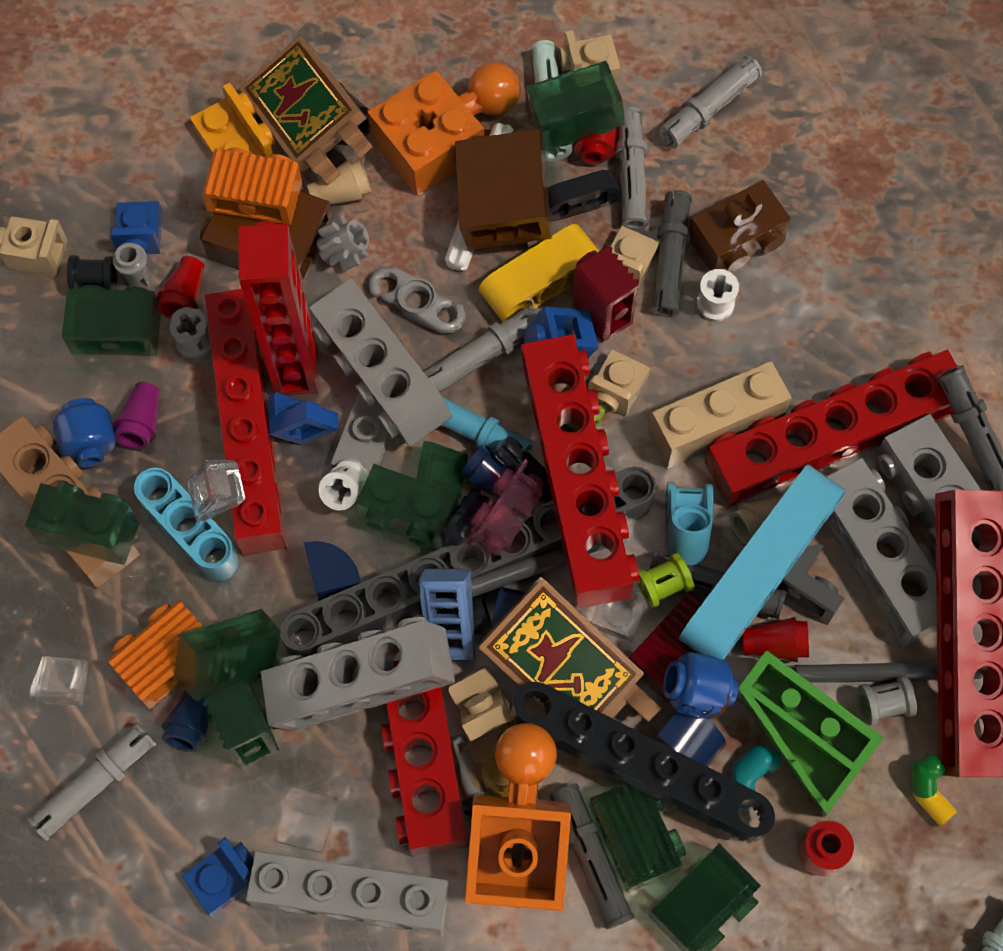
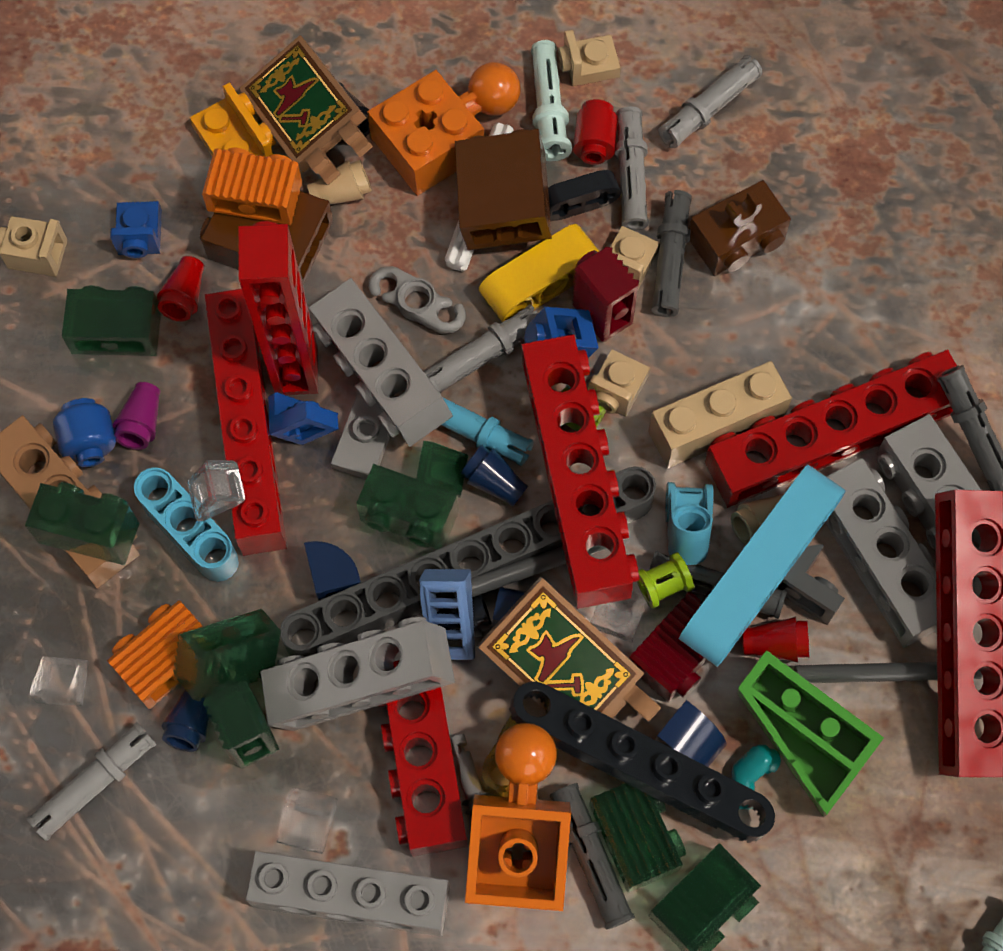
black bush [67,255,118,294] -> none
light grey pin [113,243,152,290] -> none
light grey bush [169,307,211,360] -> none
blue bracket [182,837,254,917] -> none
light grey gear [317,214,369,271] -> none
white bush [318,459,370,511] -> none
black axle [441,488,490,546] -> none
tan bracket [448,665,512,741] -> none
clear pink hinge [466,459,544,555] -> none
black axle [494,436,552,504] -> none
clear green brick [526,60,625,150] -> none
blue head [663,652,738,719] -> none
white bush [696,269,739,322] -> none
red brick [798,821,854,876] -> none
light grey bush [858,676,917,726] -> none
arm [910,754,957,827] -> none

